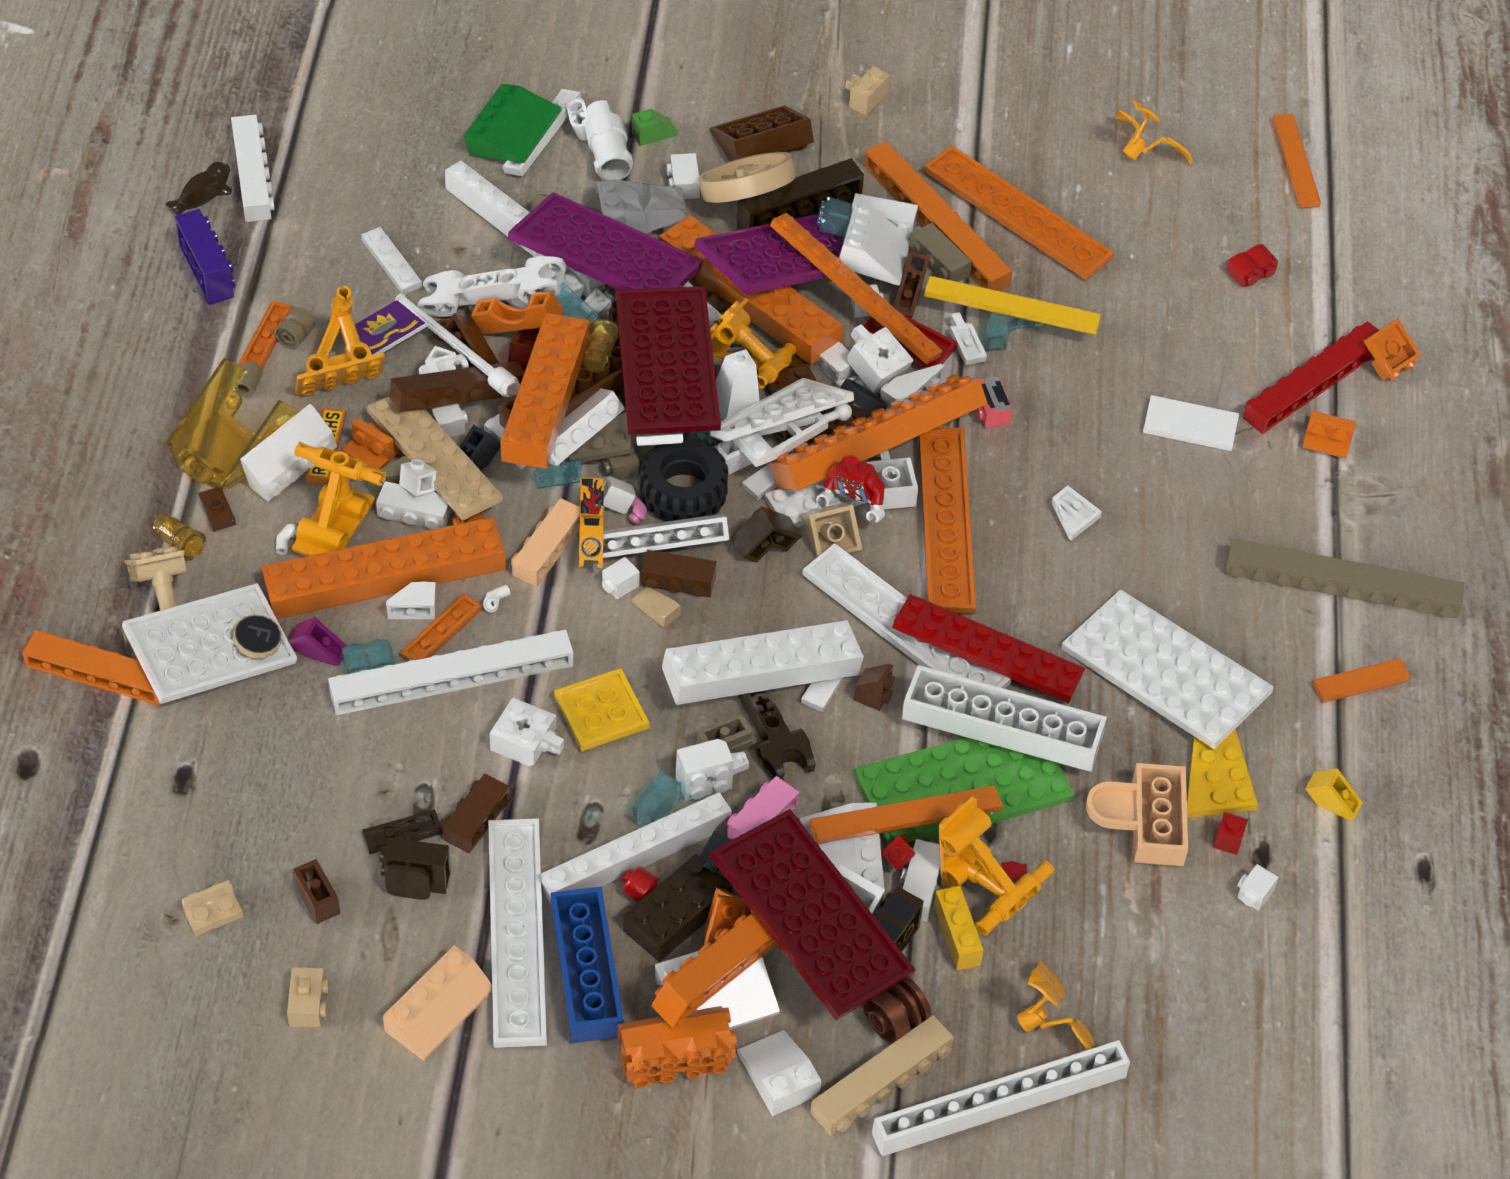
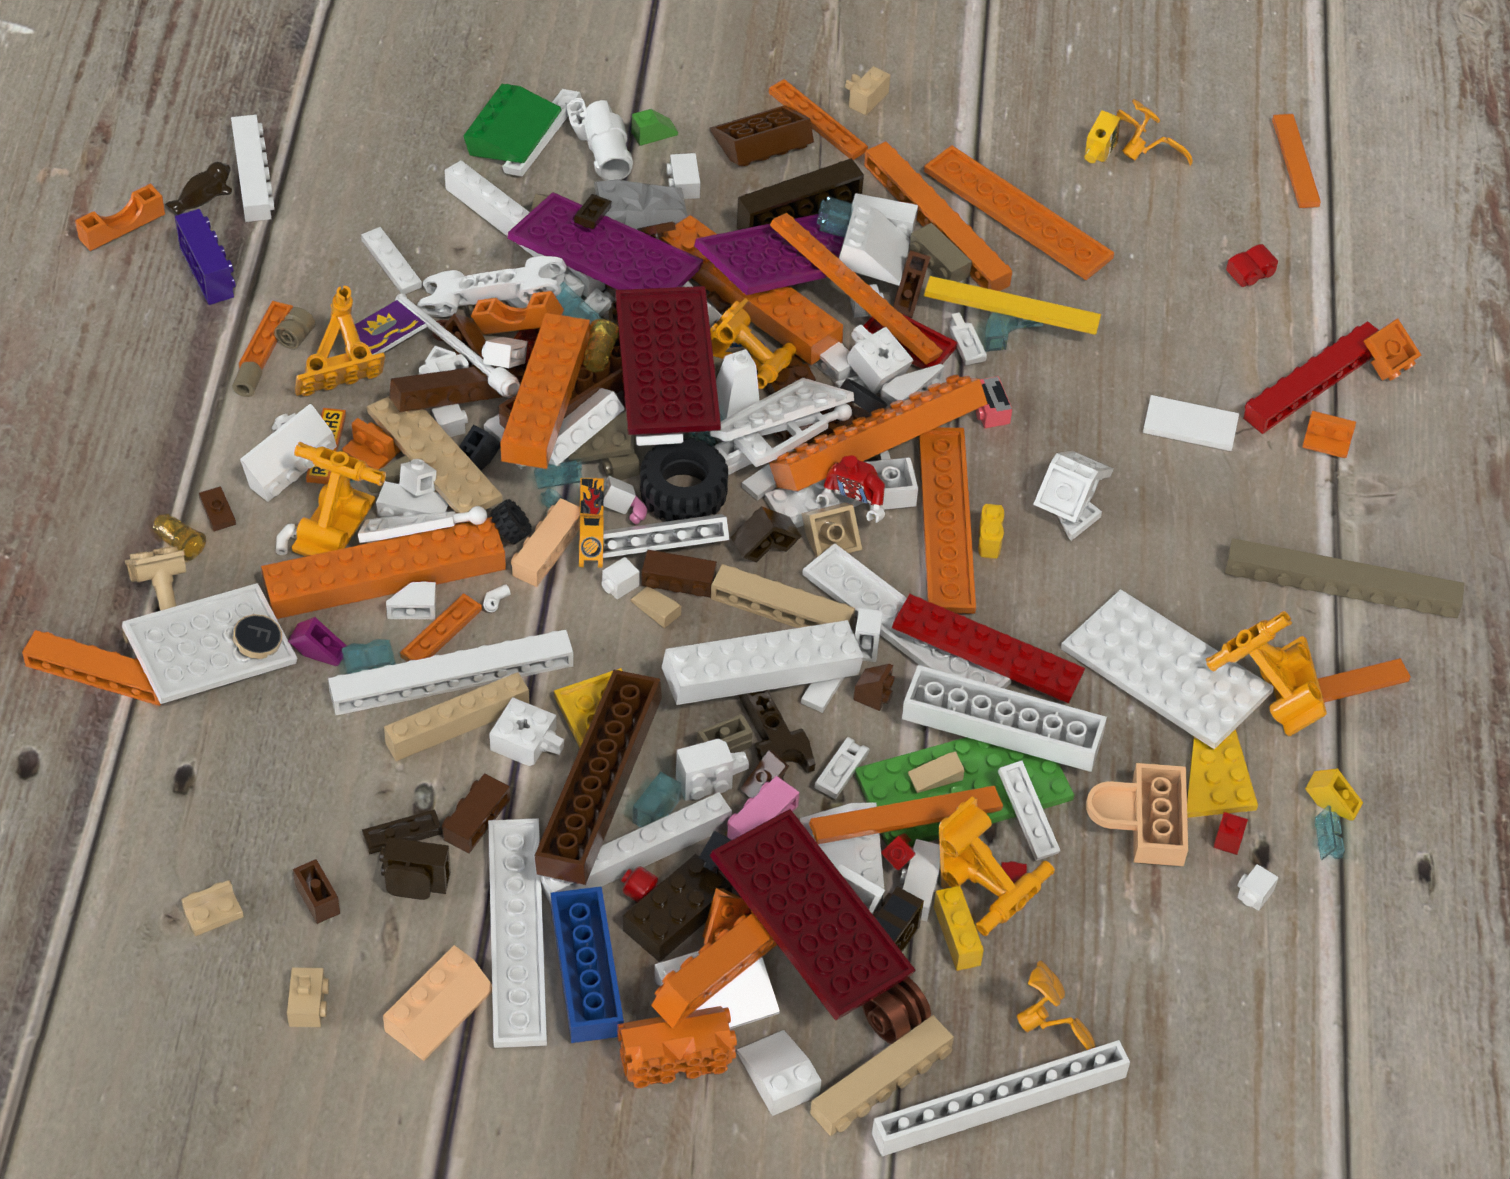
clear yellow windscreen [167,358,300,489] -> none
tan piece [698,152,796,203] -> none
none -> orange arch [75,183,165,251]
none -> white plate [358,506,487,543]
none -> tan brick [384,672,529,761]
none -> white brick [482,337,528,368]
none -> black tyre [490,499,532,544]
none -> reddish brown brick [534,669,662,885]
none -> clear light blue plate [541,488,563,508]
none -> dark brown plate [574,194,612,230]
none -> reddish brown plate [637,221,676,238]
none -> tan brick [711,564,855,628]
none -> plate [740,750,789,798]
none -> orange tile [769,79,868,160]
none -> white plate [814,737,870,800]
none -> white brick [855,608,883,662]
none -> tan slope [908,752,964,793]
none -> yellow brick [978,504,1004,559]
none -> white plate [998,761,1060,861]
none -> white bracket [1033,451,1114,523]
none -> yellow torso [1084,110,1121,163]
none -> light orange plate [1206,611,1327,736]
none -> clear light blue hinge [1315,805,1345,860]

